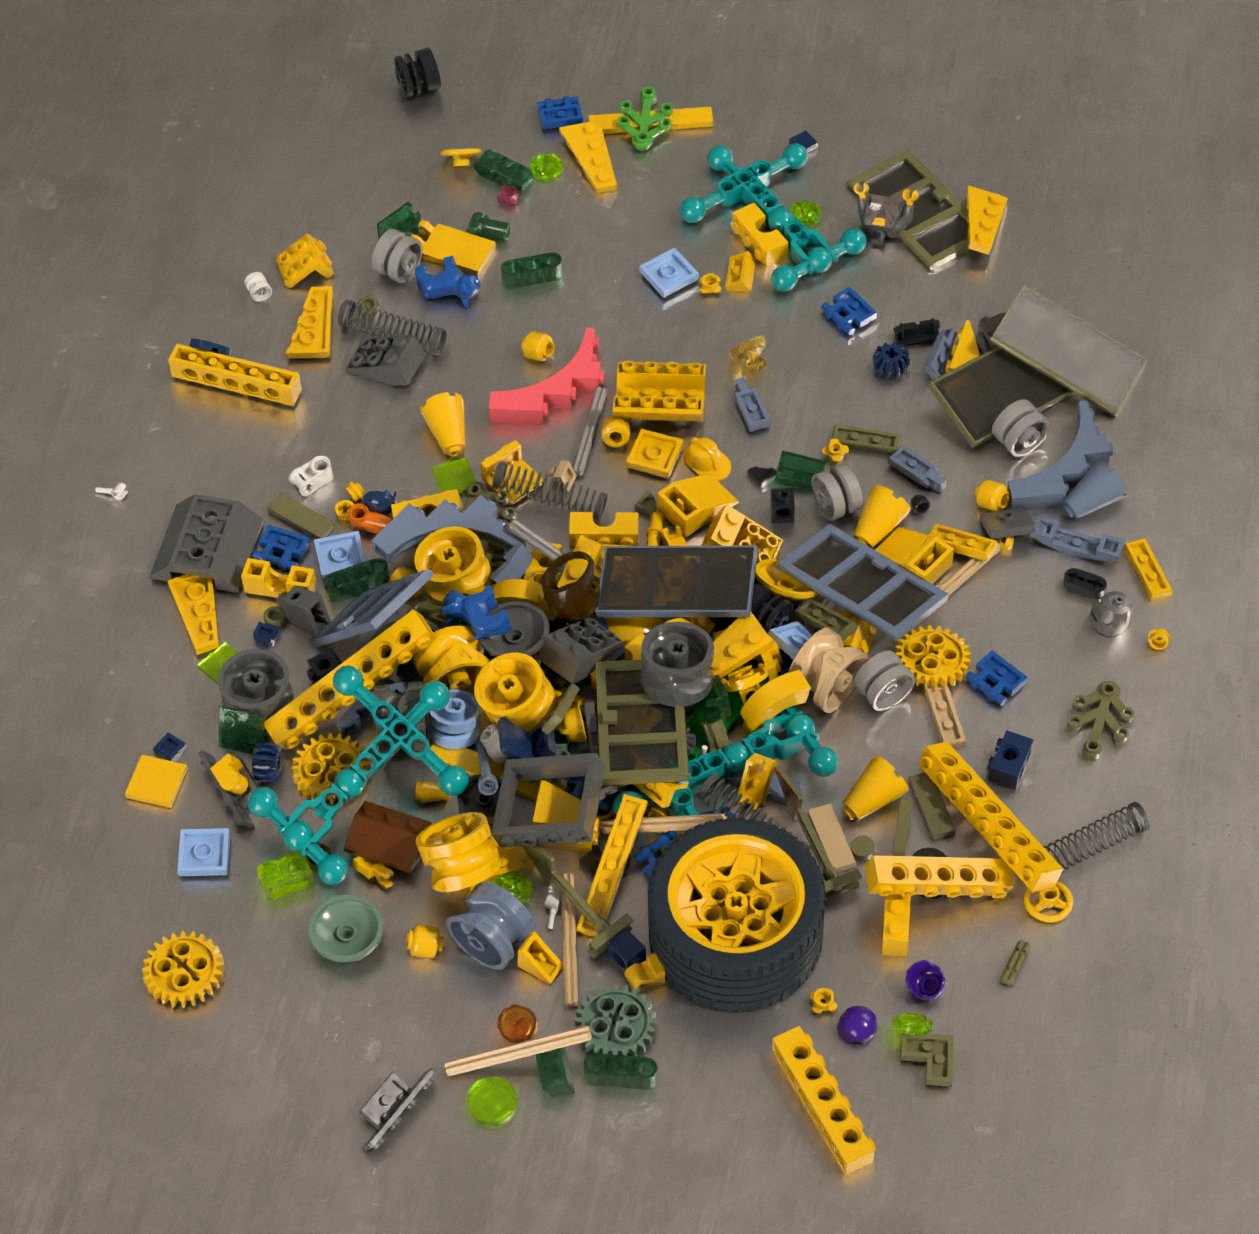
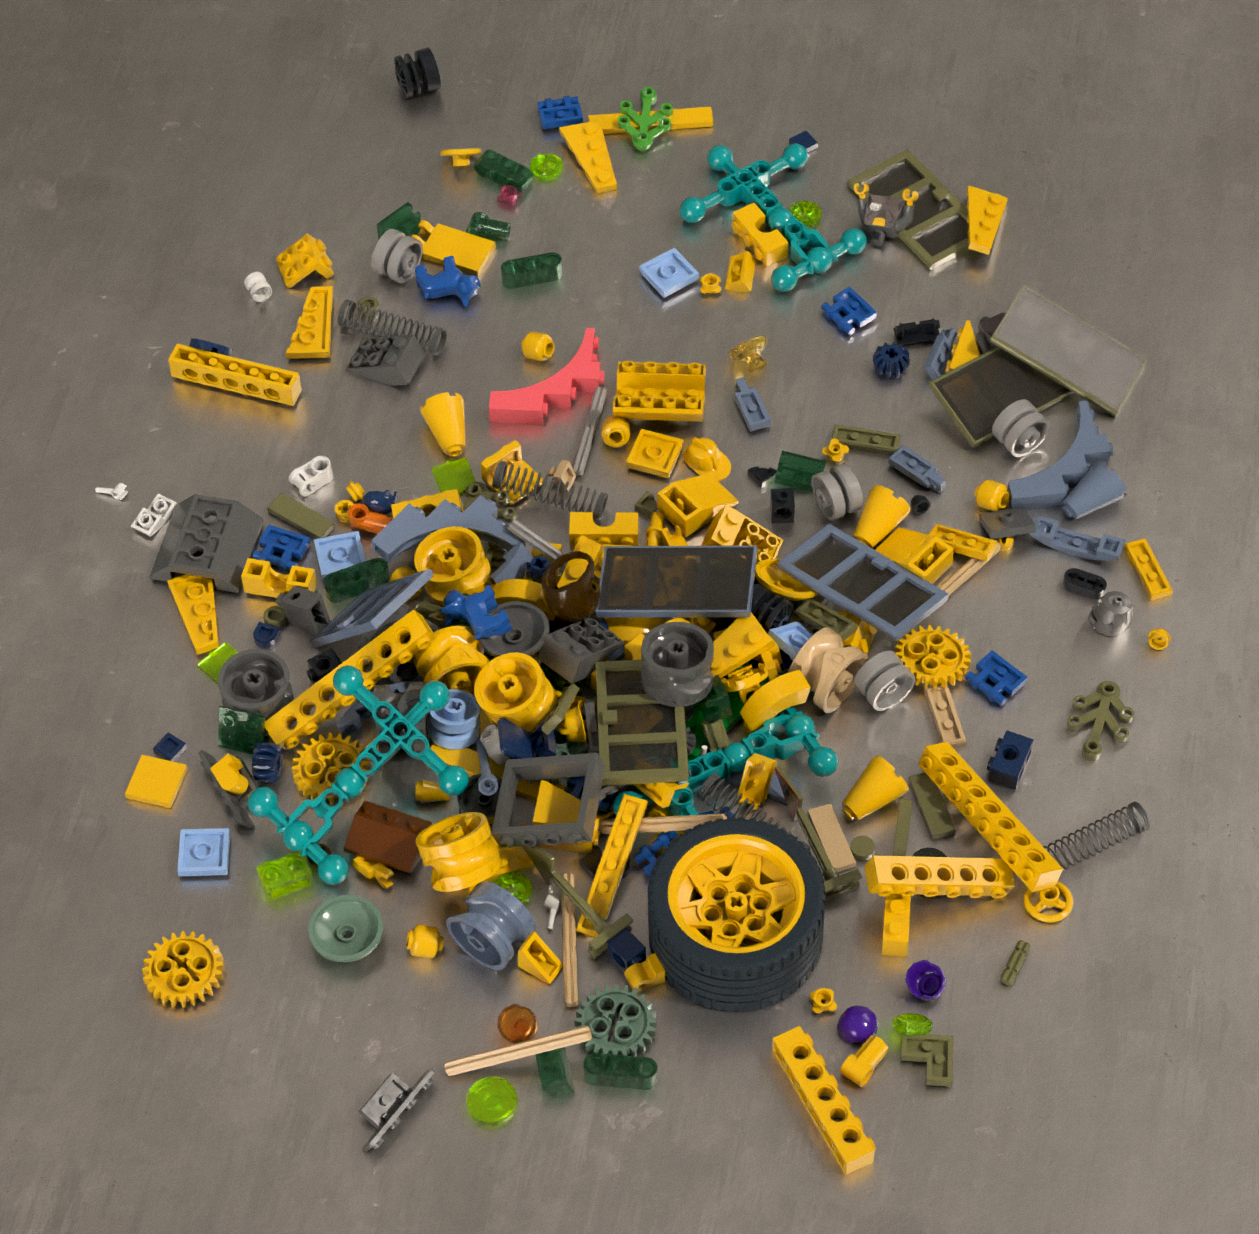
none -> white slope [131,493,177,537]
none -> dark blue gear [526,556,552,584]
none -> yellow piece [840,1035,889,1087]

